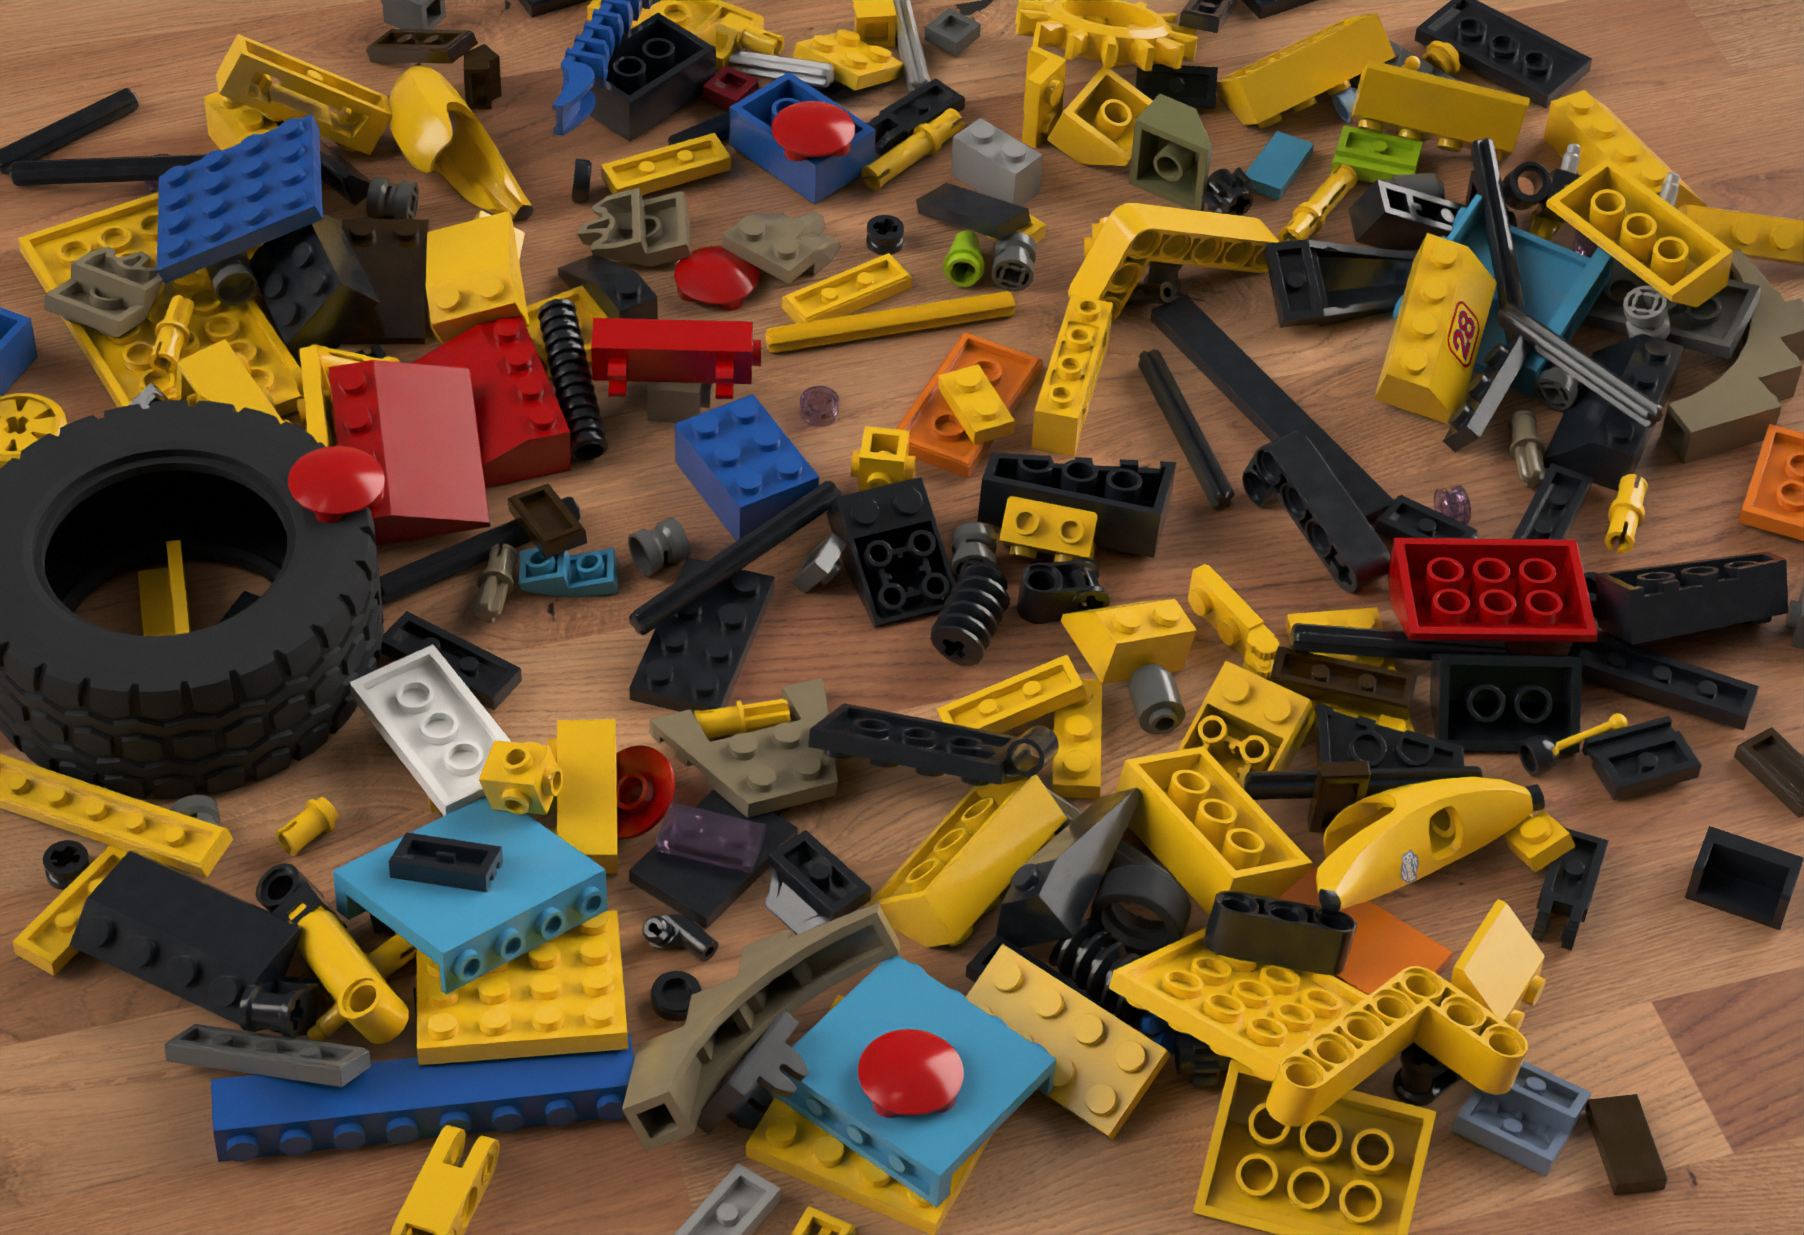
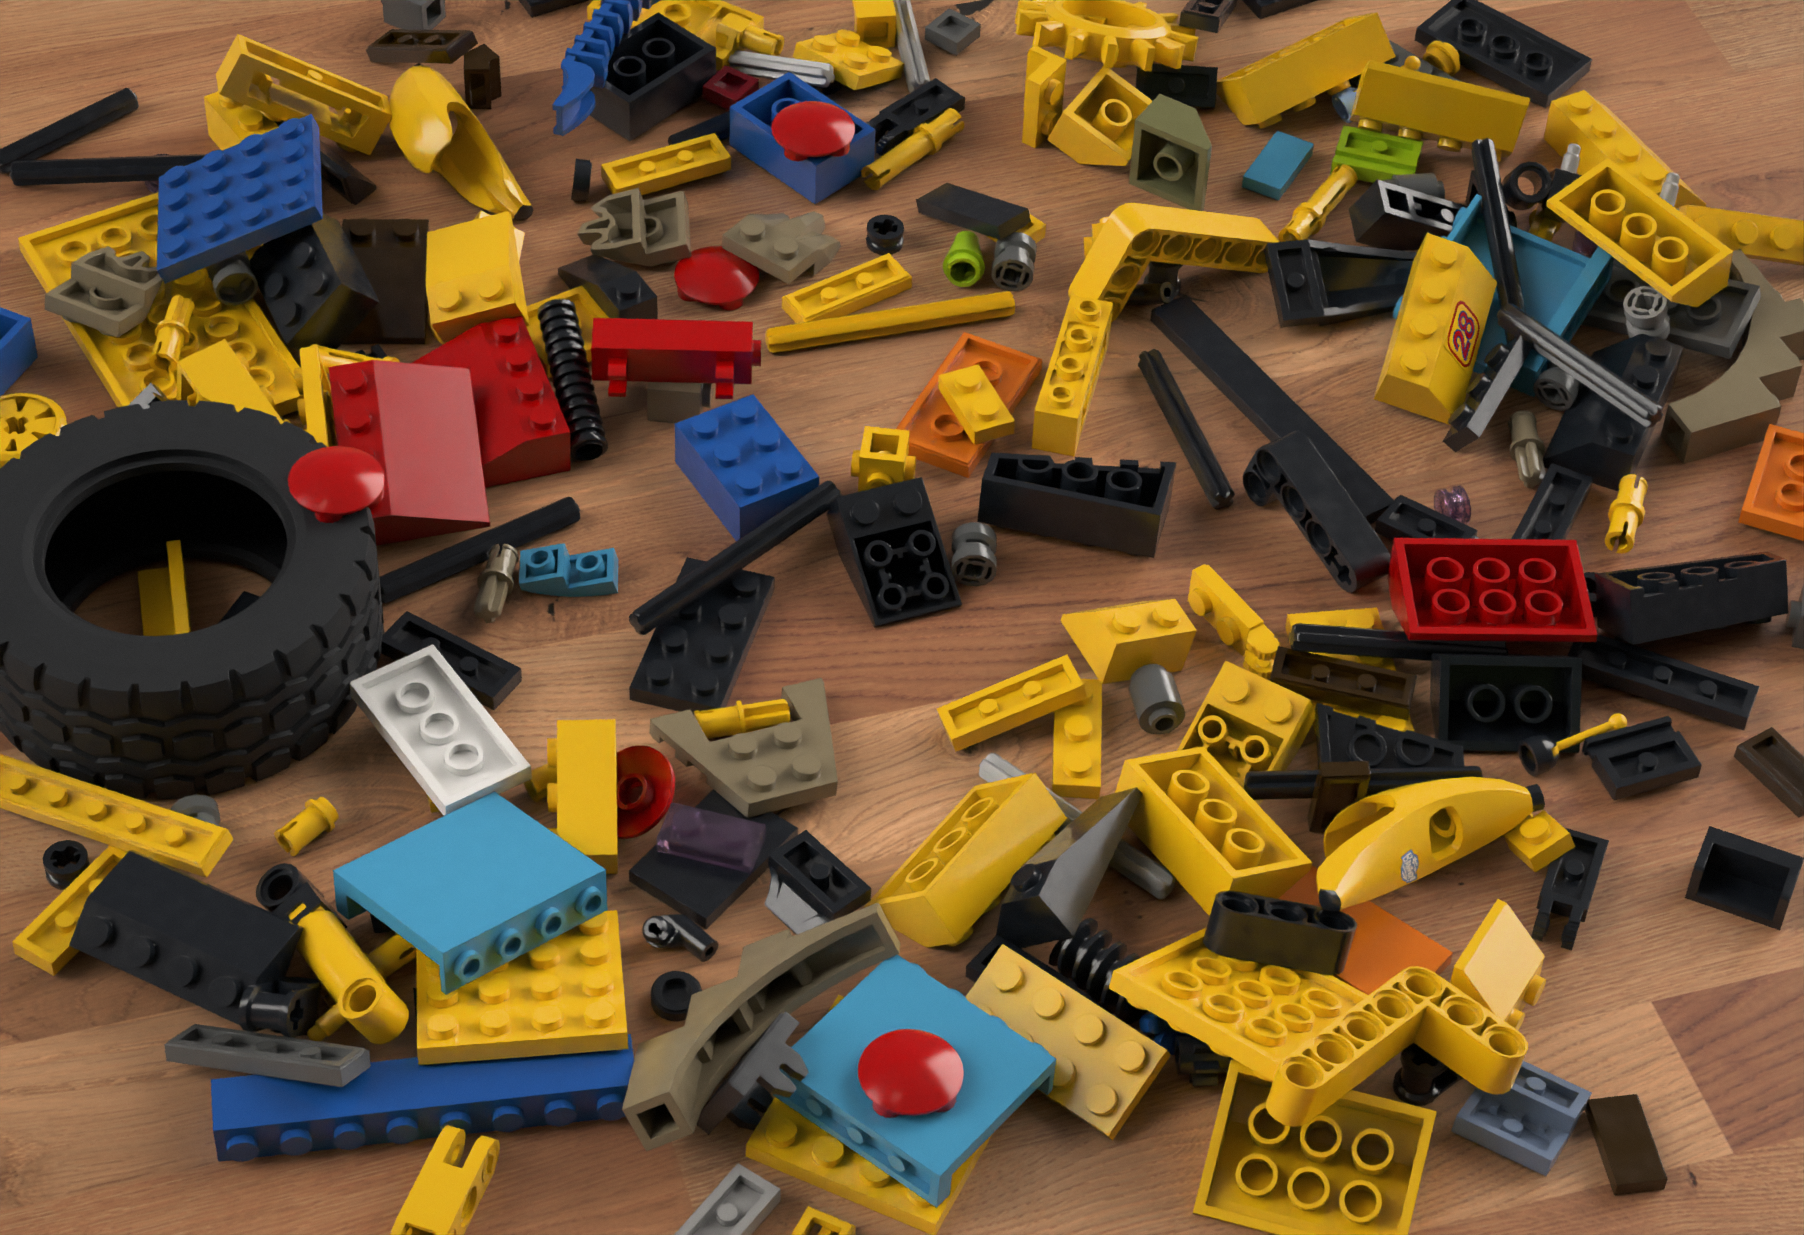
dark grey wheel [366,176,419,219] -> none
black tile [389,832,503,892] -> none
yellow brick [478,740,563,815] -> none
dark brown tile [507,484,587,558] -> none
dark grey wheel [628,517,690,576] -> none
dark grey plate [791,533,847,593] -> none
bush [800,386,839,427] -> none
black hinge [808,703,1059,786] -> none
black piece [930,564,1010,666] -> none
light grey brick [951,118,1043,206] -> none
yellow bracket [999,496,1098,562] -> none
black piece [1017,558,1110,624] -> none
black tyre [1090,865,1191,957] -> none
black gear [1202,167,1256,216] -> none

